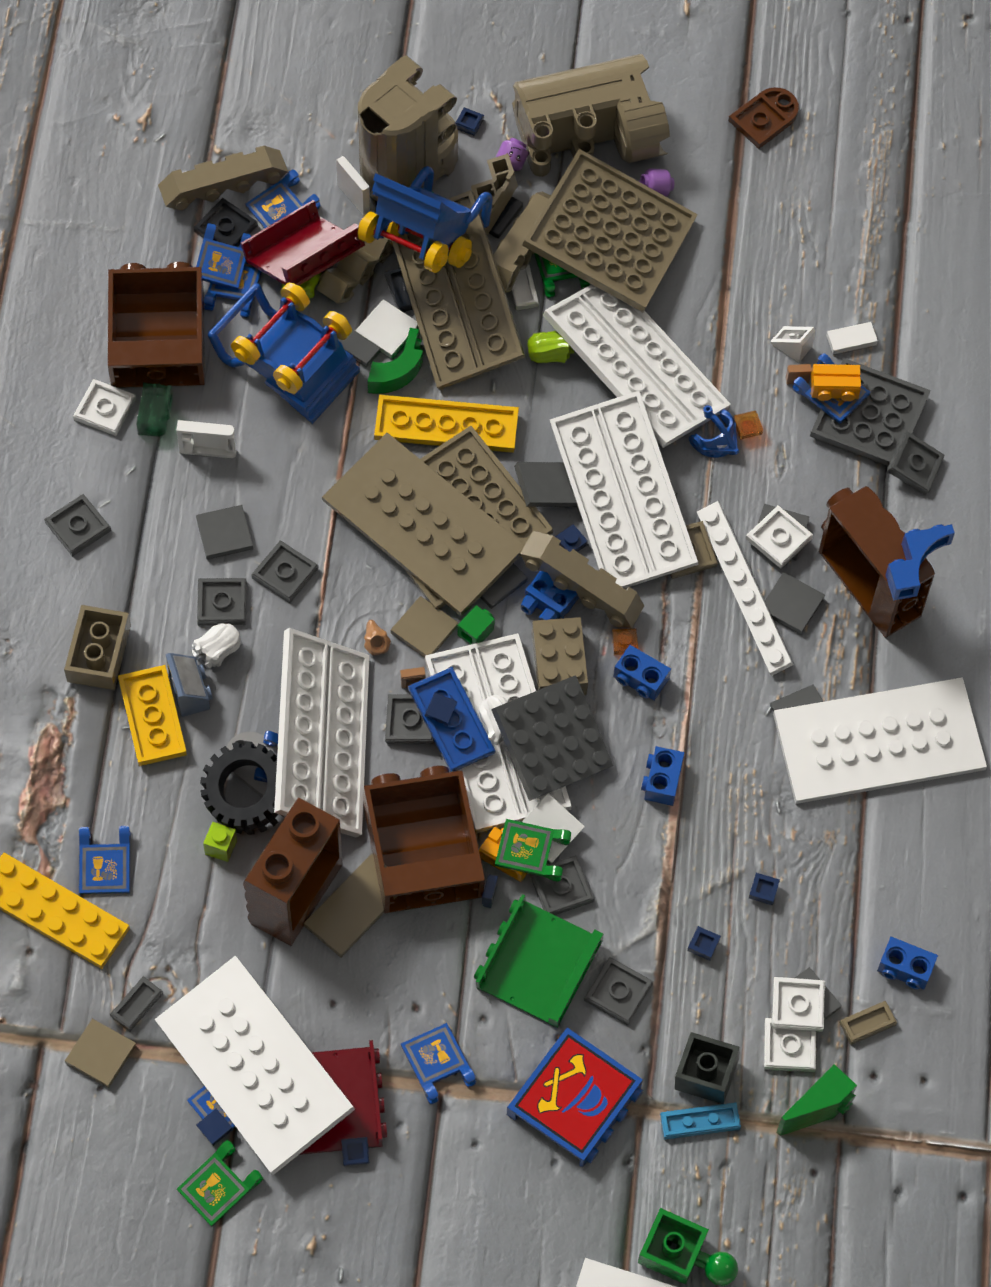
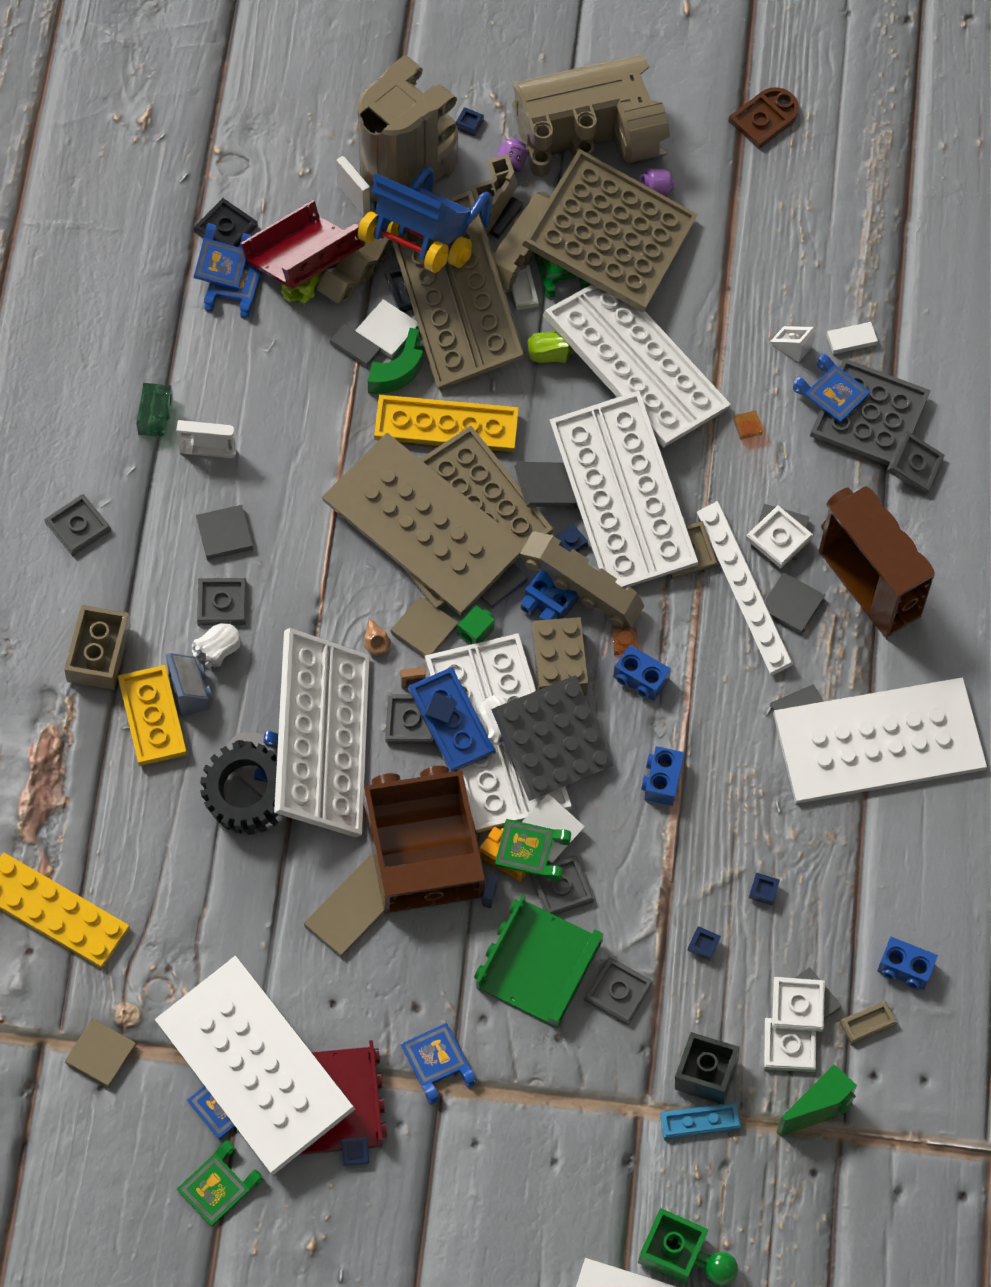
white tile [73,379,136,436] -> none
blue flag [79,826,130,894] -> none
reddish brown brick [108,262,205,388] -> none
dark grey tile [110,976,163,1032] -> none
dark tan brick [158,146,288,211] -> none
dark blue tile [196,1108,233,1146] -> none
lime brick [203,821,237,862] -> none
blue piece [208,282,360,424] -> none
reddish brown brick [243,797,343,946] -> none
blue flag [245,170,321,229] -> none
dark grey tile [251,540,319,603] -> none
panel [507,1028,643,1168] -> none
blue helmet [689,405,739,458] -> none
medium nougat tile [786,364,812,384] -> none
light orange brick [811,364,861,401] -> none
blue arch [886,524,955,601] -> none

